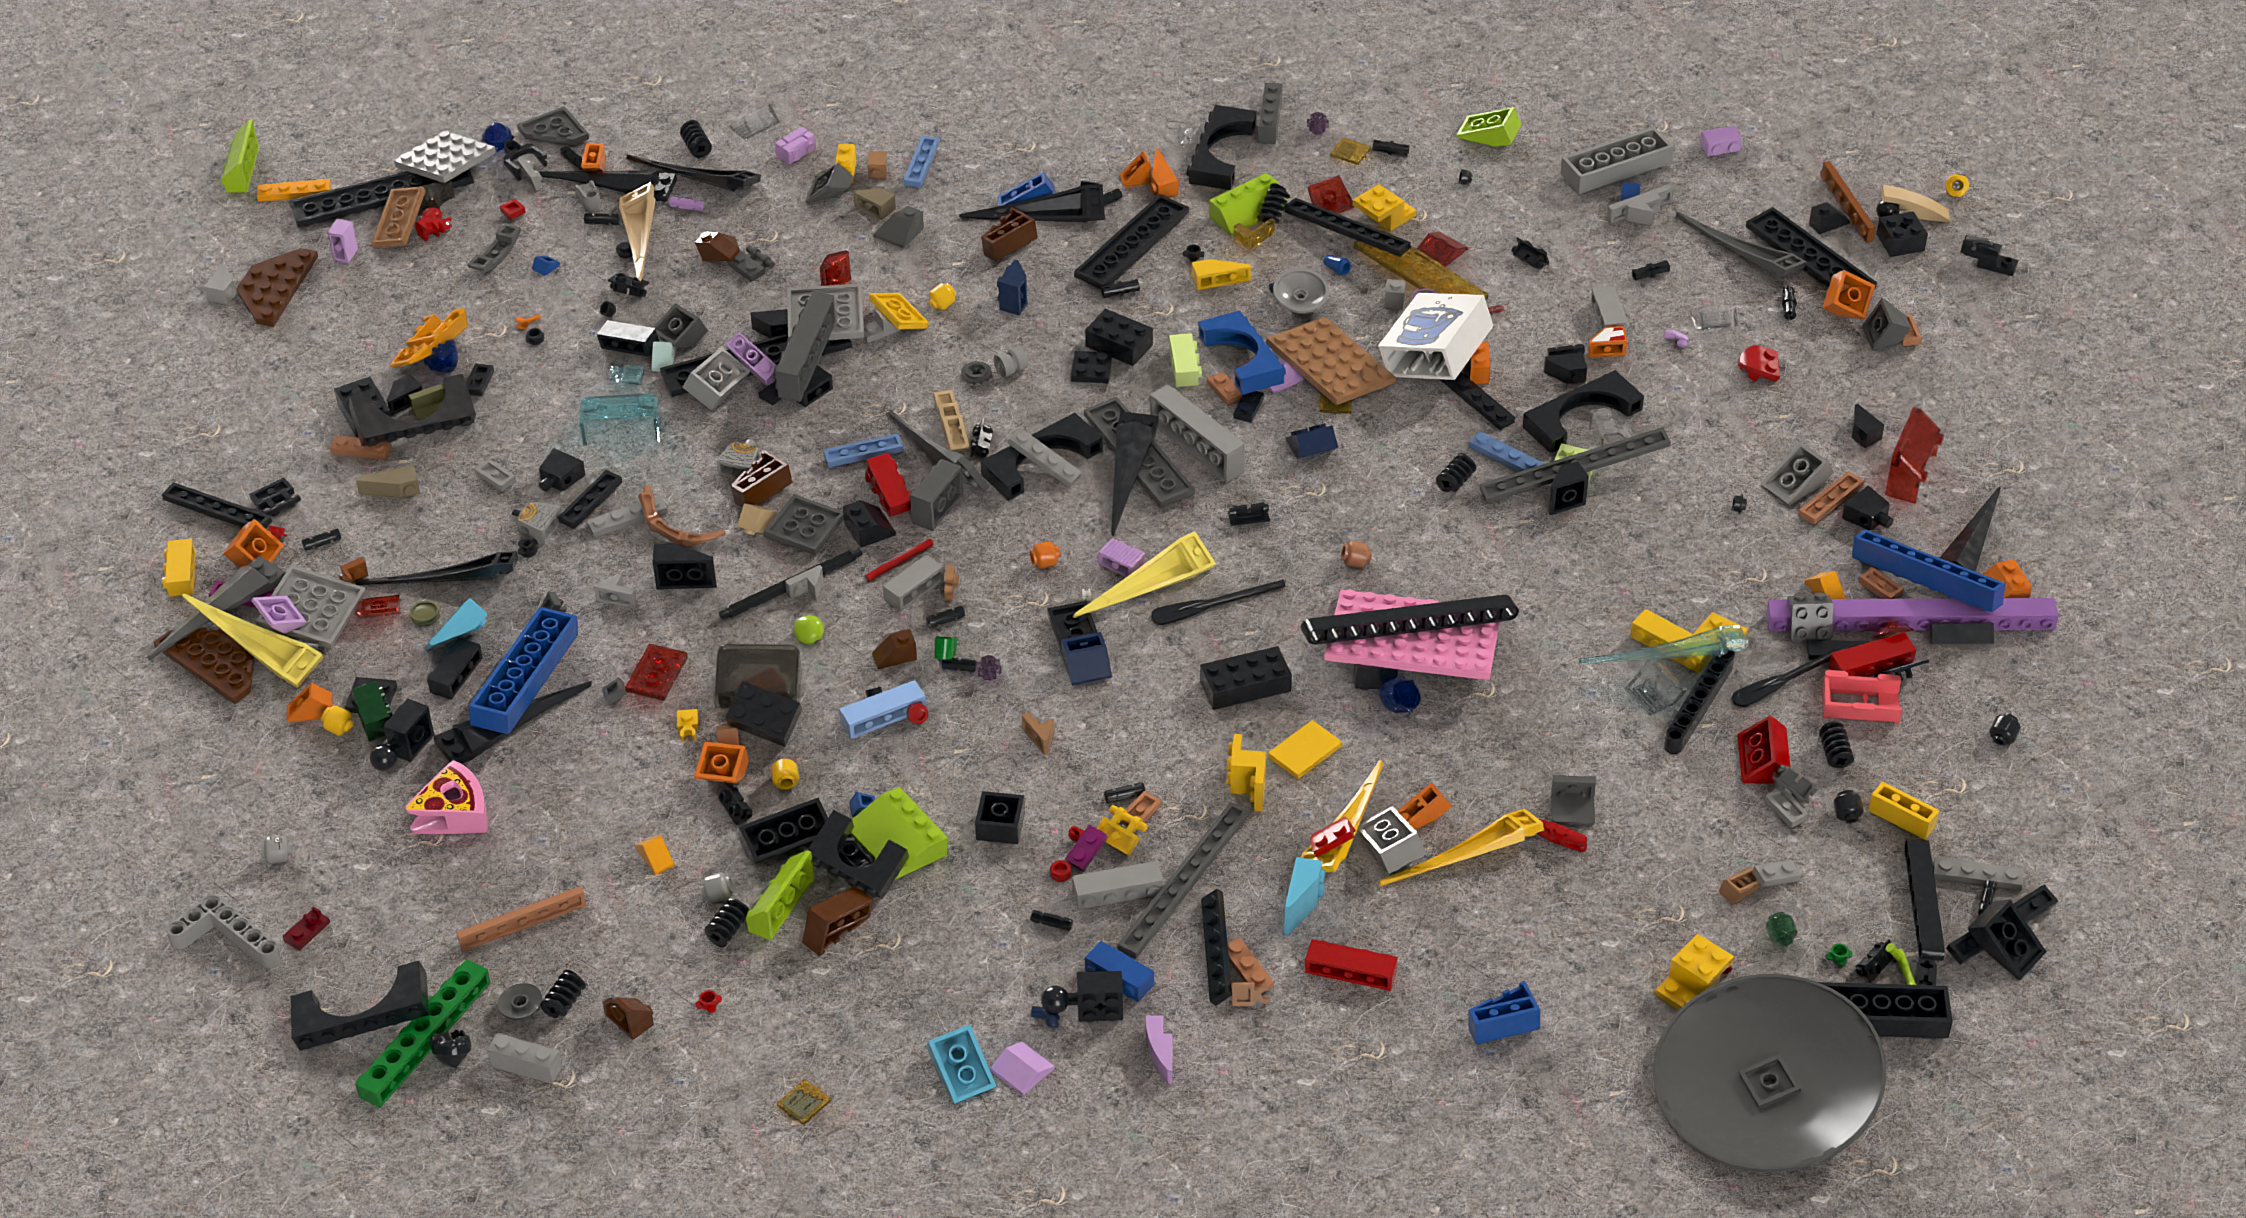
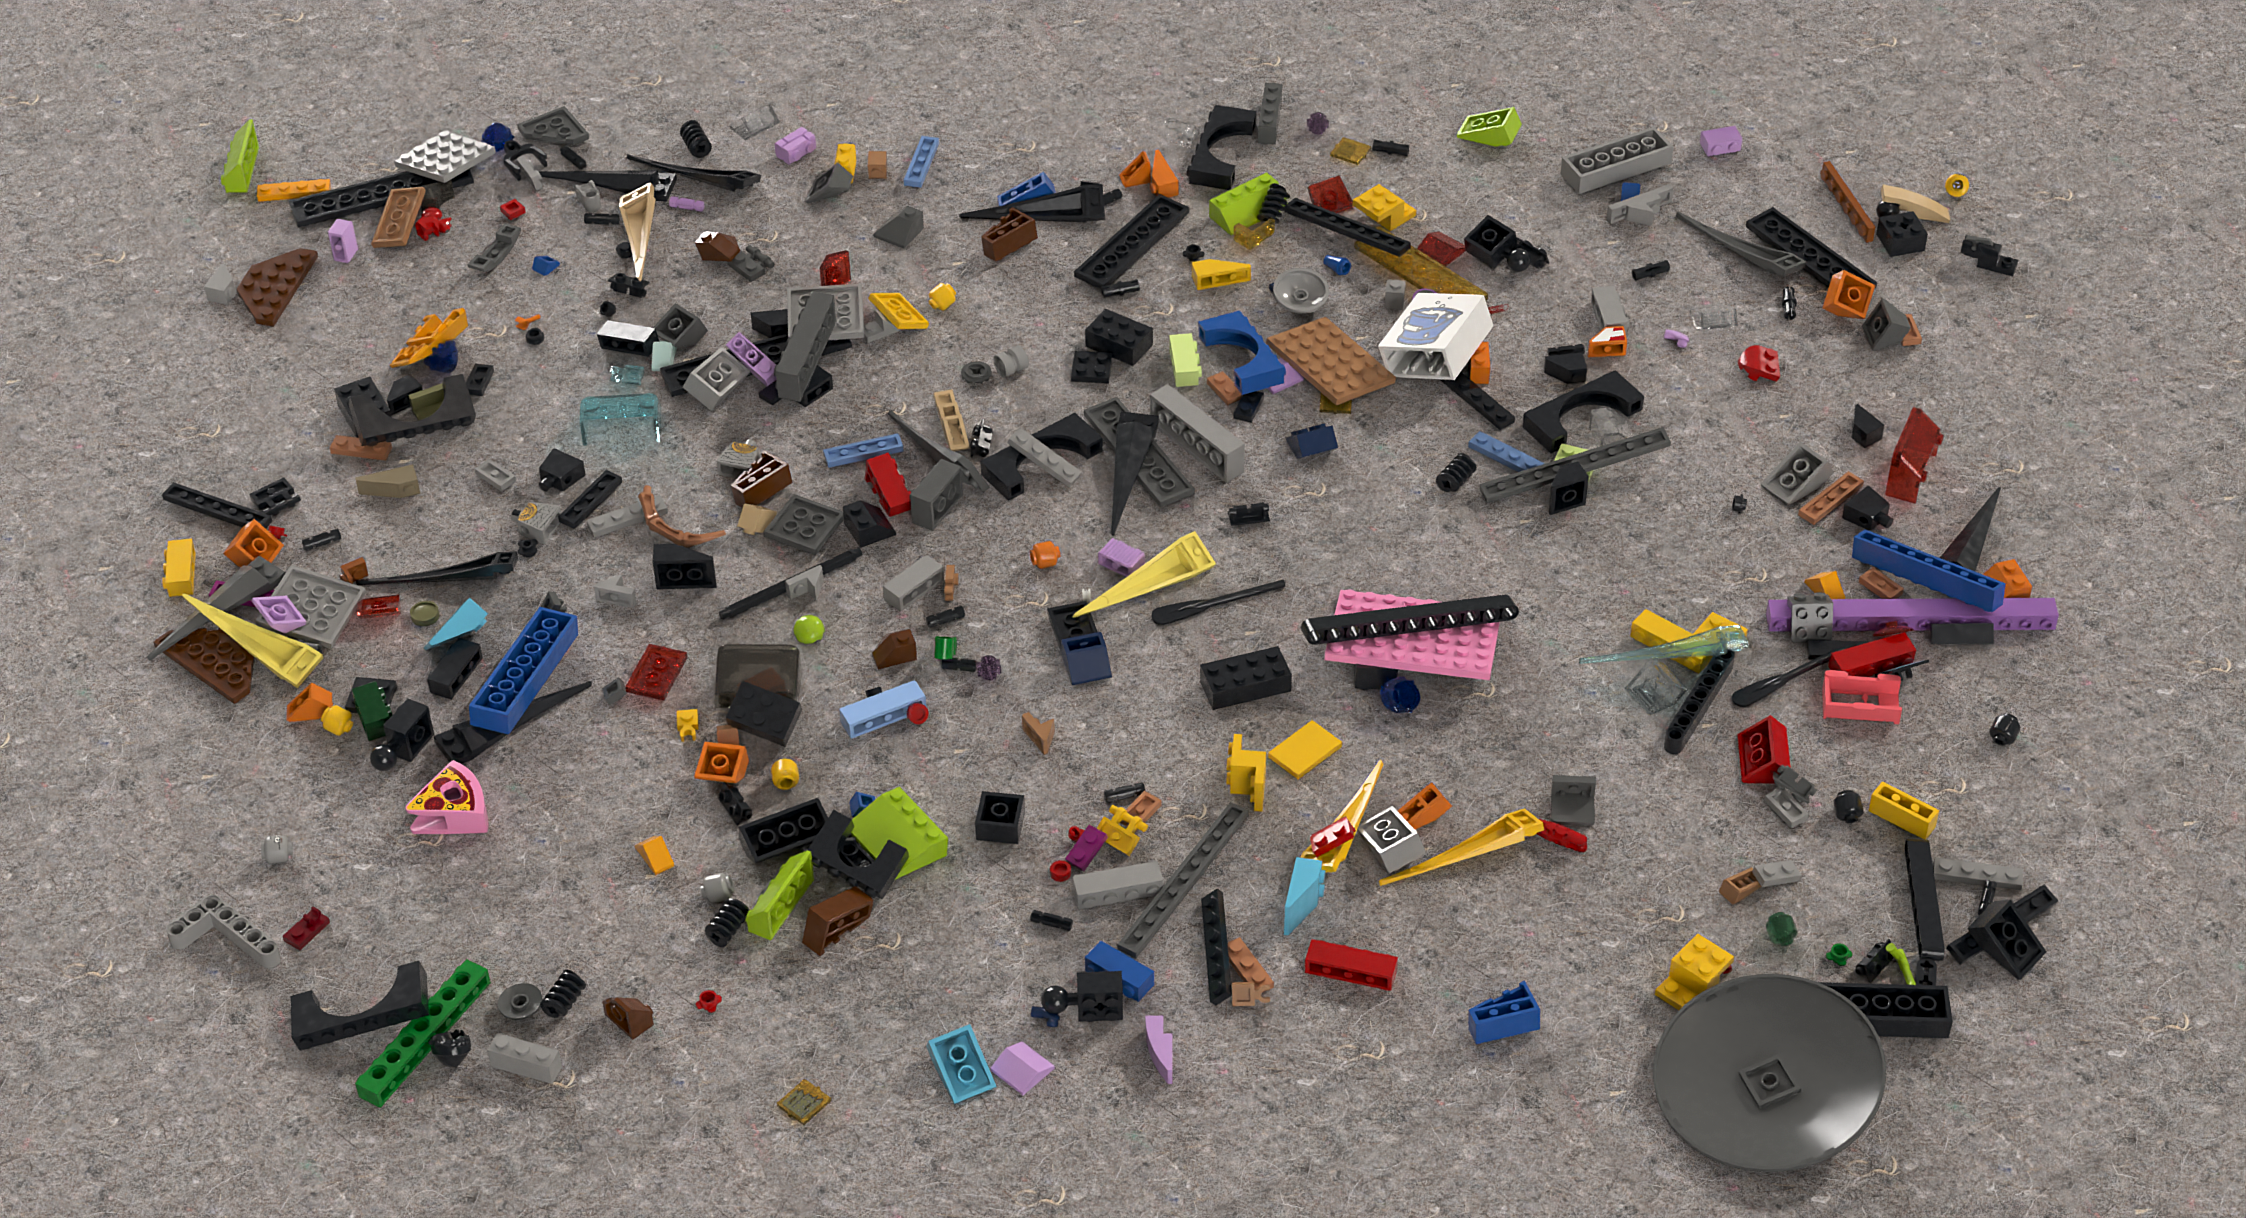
nougat plate [456,886,586,952] -> none
orange slope [581,143,606,171] -> none
dark tan slope [853,188,896,220] -> none
red bar [865,539,934,582] -> none
dark blue slope [997,259,1028,316] -> none
nougat head [1341,541,1372,568] -> none
black hinge [1459,169,1473,184] -> none
black slope [1809,202,1850,234] -> none
black piece [1819,721,1854,768] -> none
none -> black brick [1463,215,1531,272]

